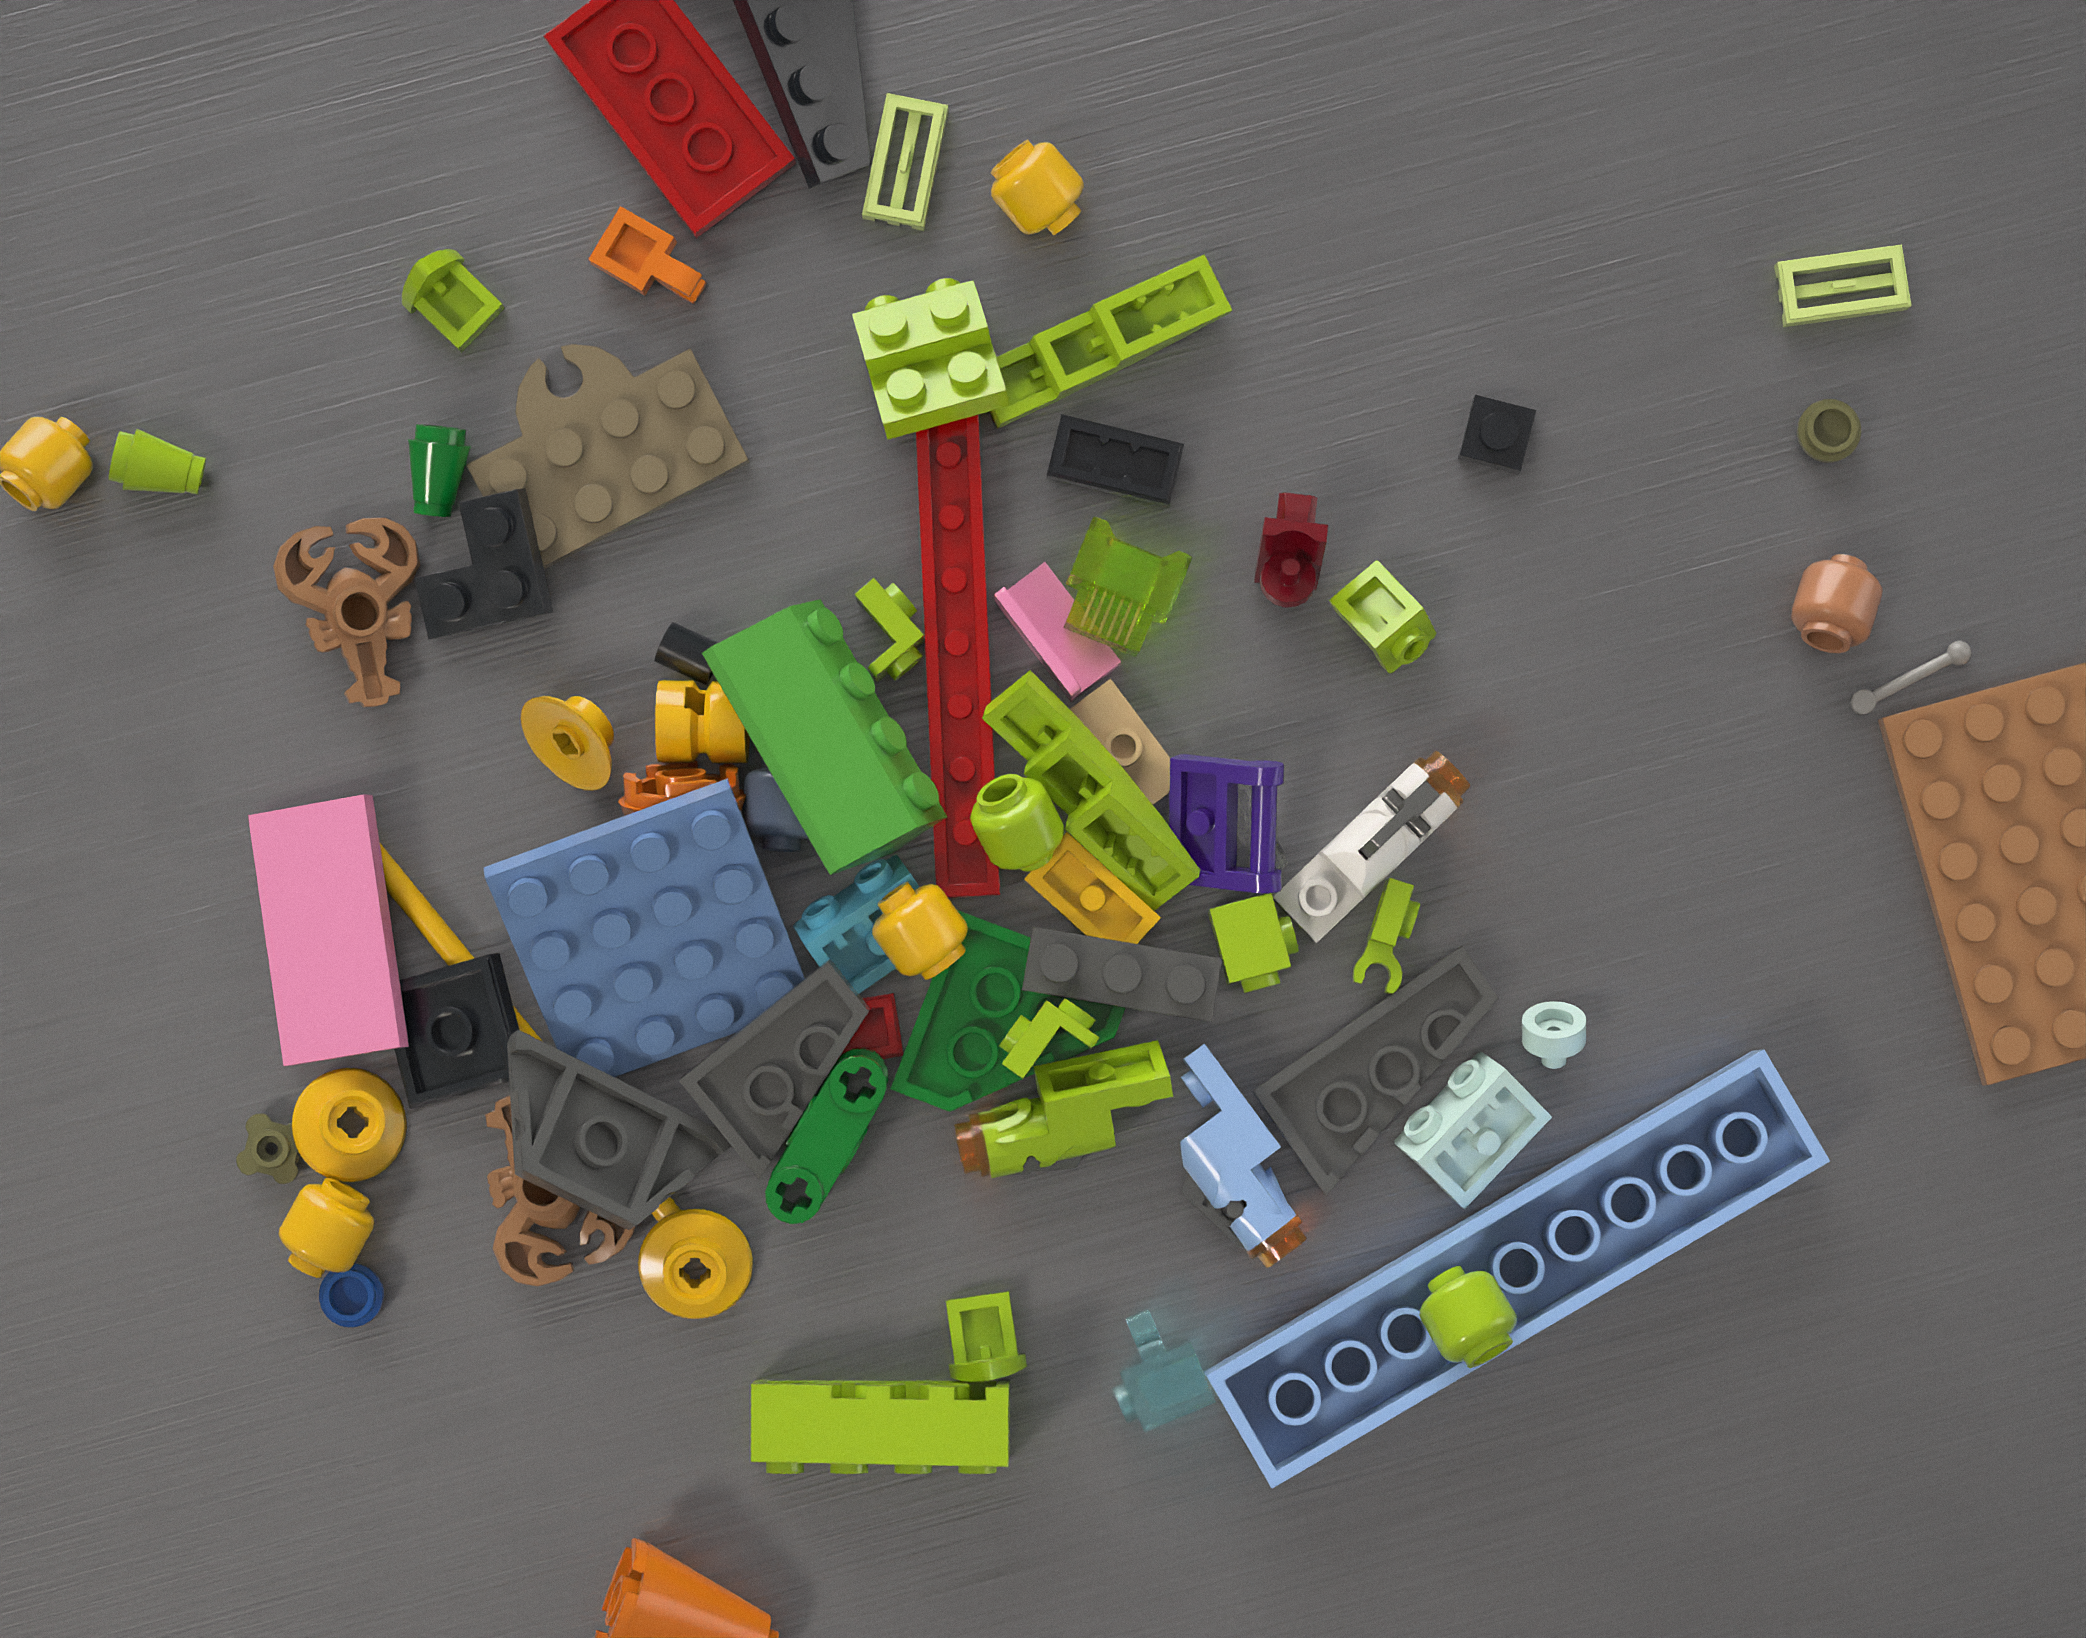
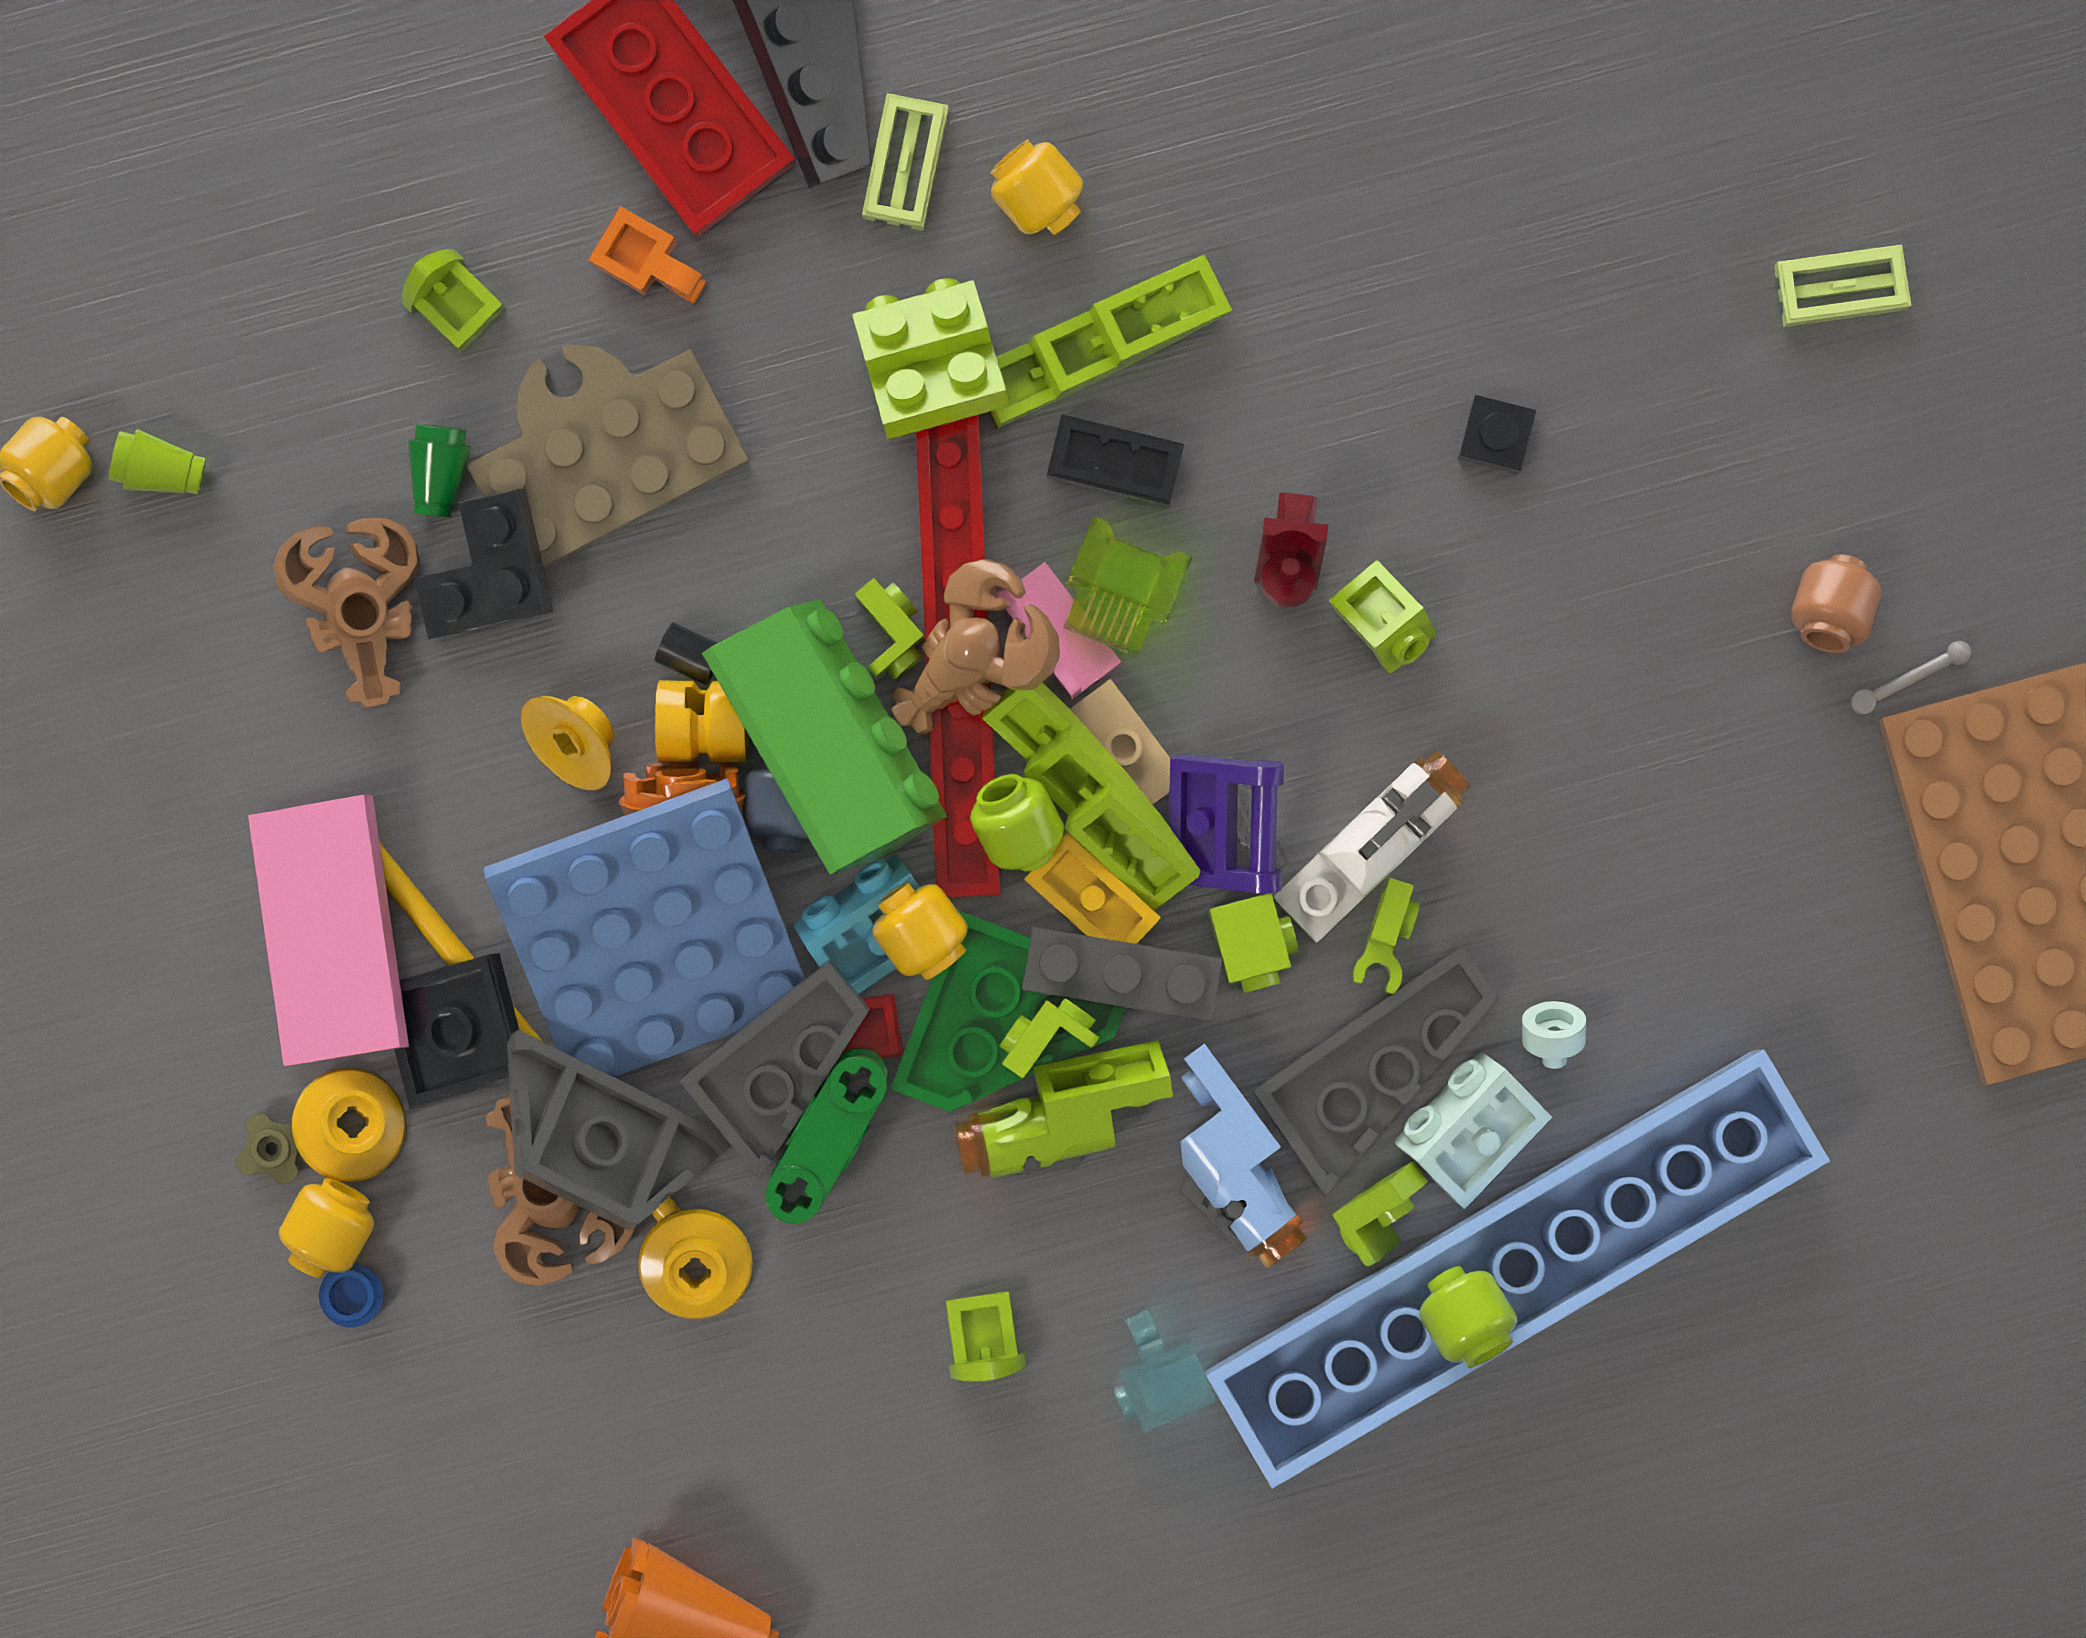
lime wedge [751,1380,1010,1474] -> none
olive plate [1797,399,1861,463] -> none
none -> medium nougat animal [891,559,1060,735]
none -> lime bracket [1332,1161,1428,1267]

